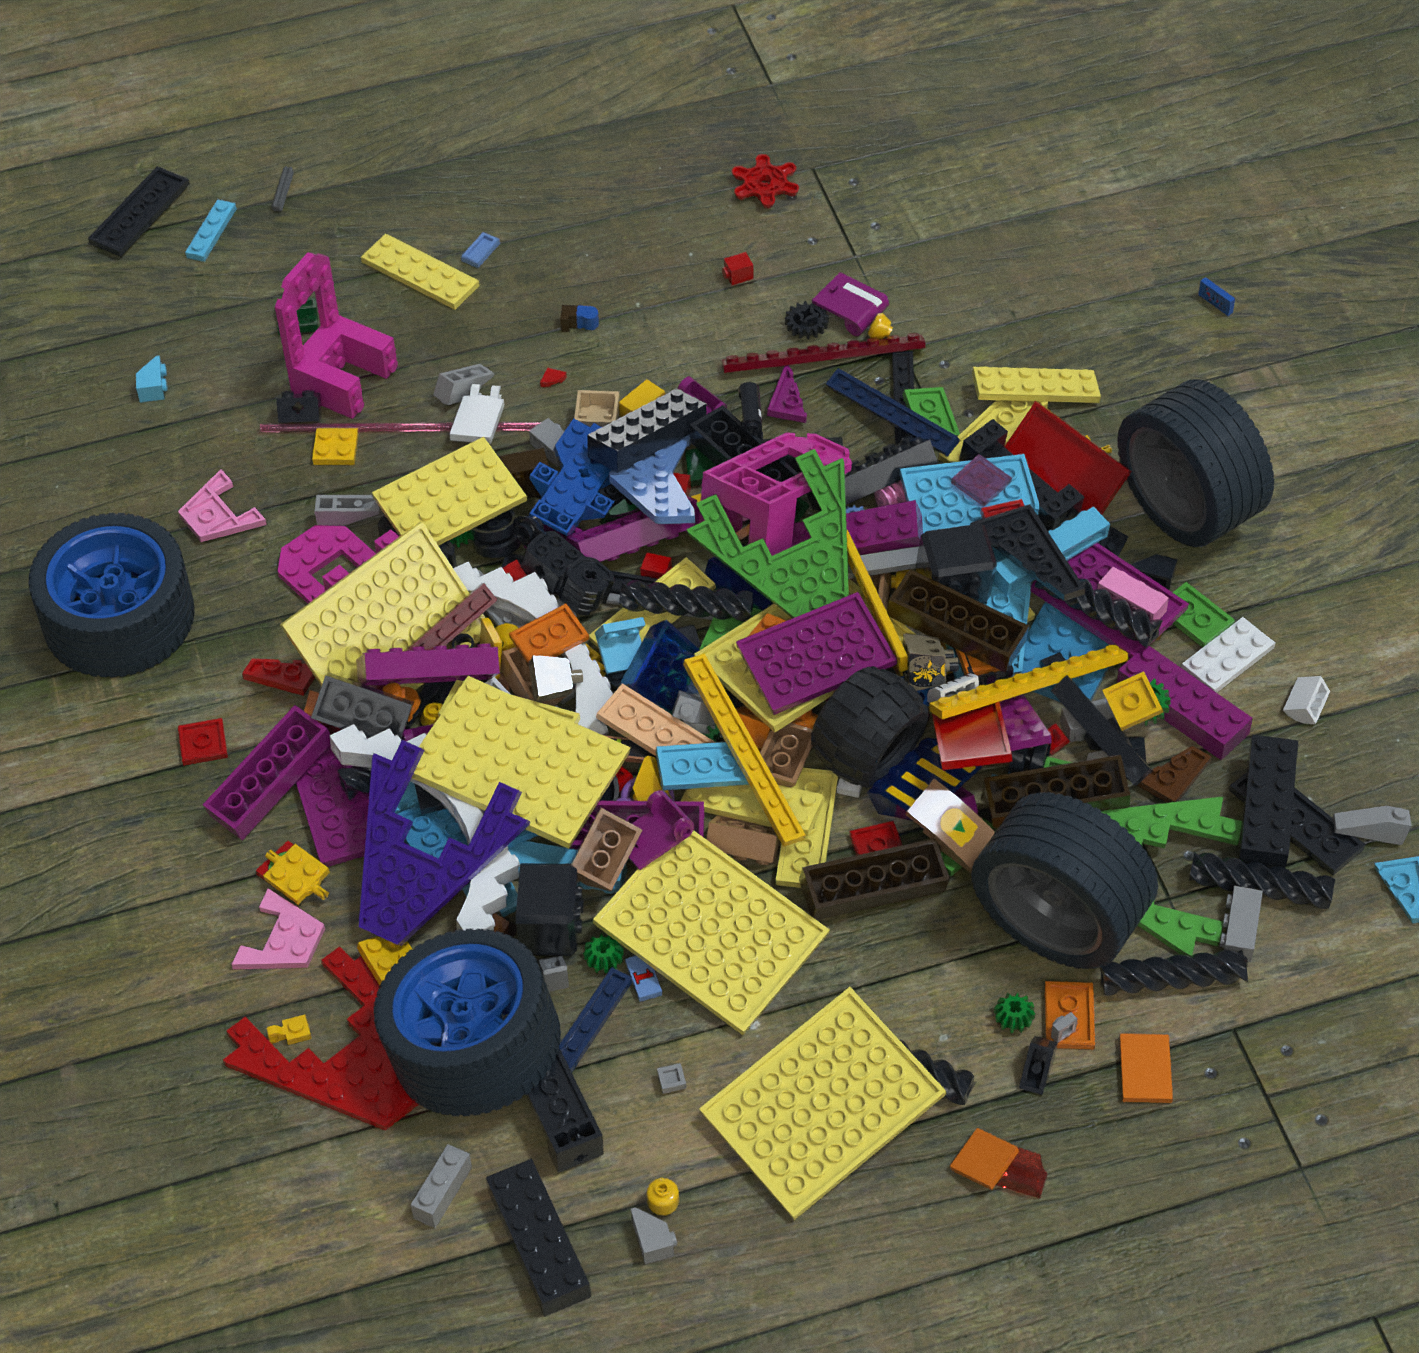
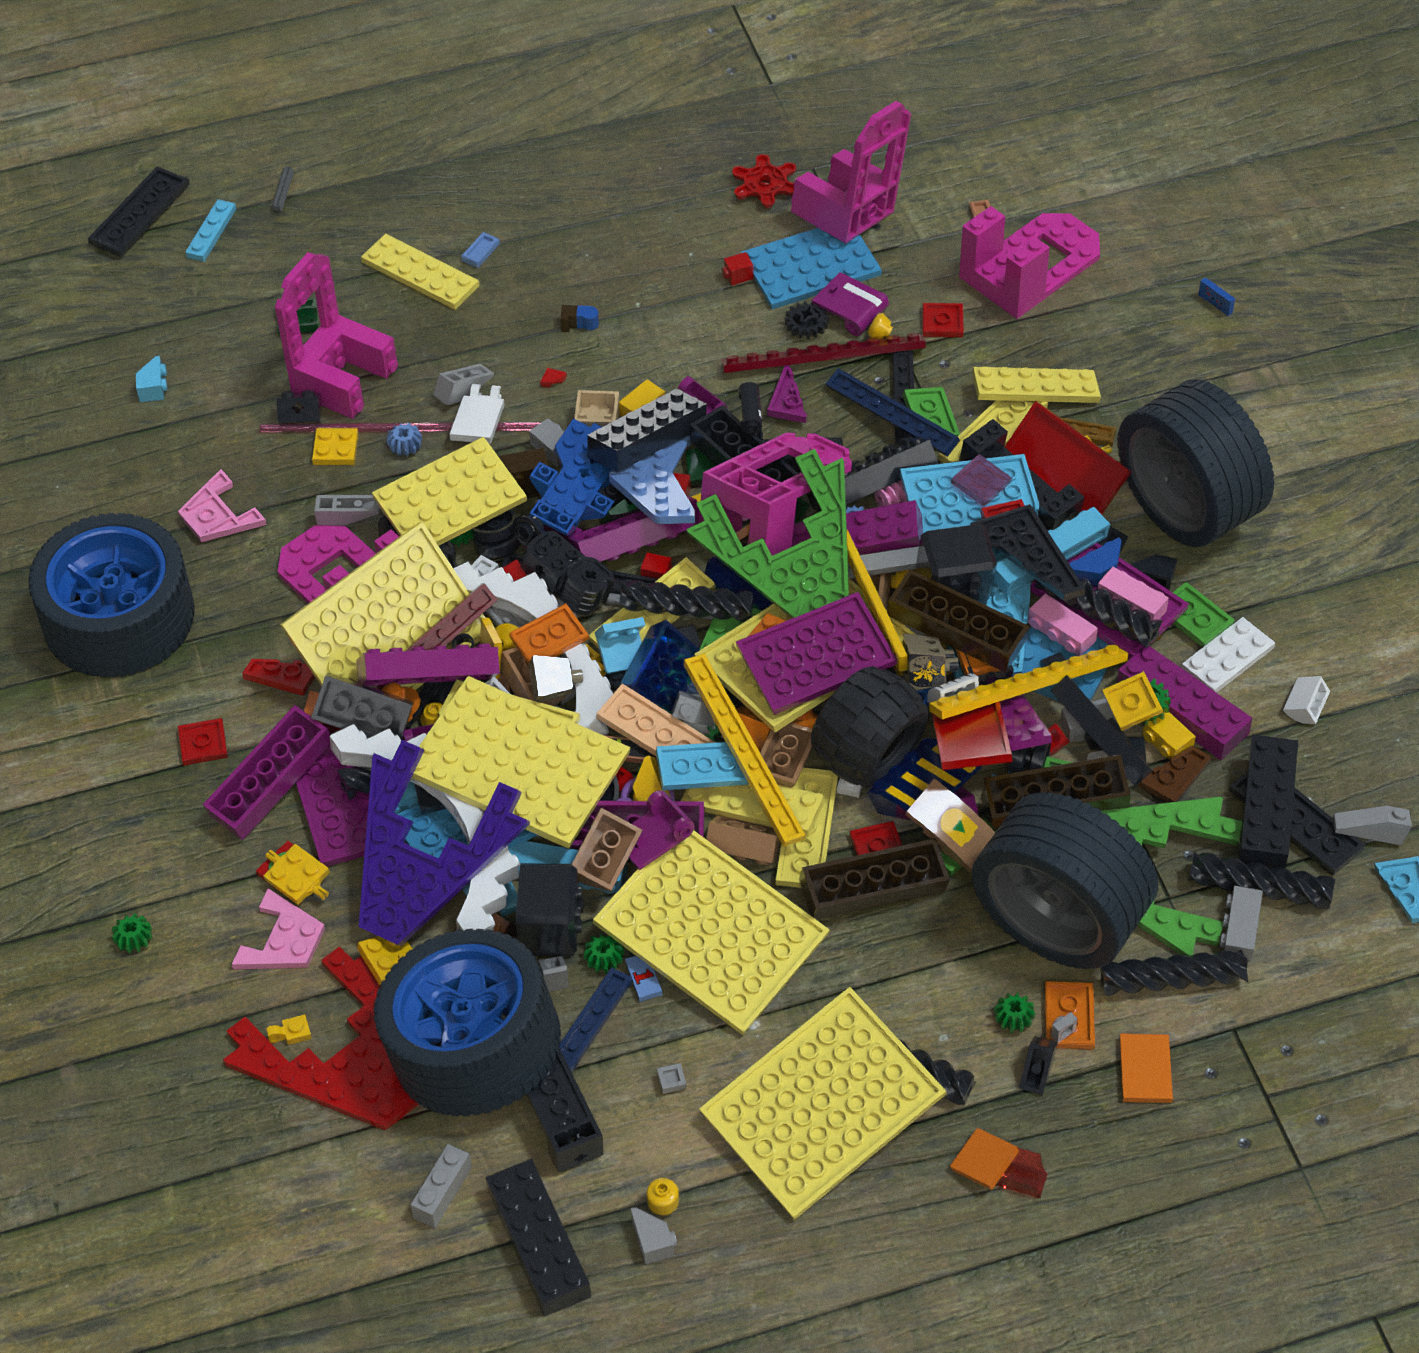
none -> green gear [112,913,152,954]
none -> medium blue gear [386,422,422,457]
none -> white plate [471,555,499,575]
none -> dark azure plate [741,228,882,309]
none -> dark pink bracket [791,101,911,243]
none -> red tile [922,303,964,338]
none -> dark pink bracket [959,206,1100,319]
none -> nougat tile [969,200,990,218]
none -> bright pink brick [1028,593,1098,656]
none -> pearl gold tile [1060,417,1117,447]
none -> blue slope [1069,538,1122,587]
none -> yellow brick [1142,712,1196,760]

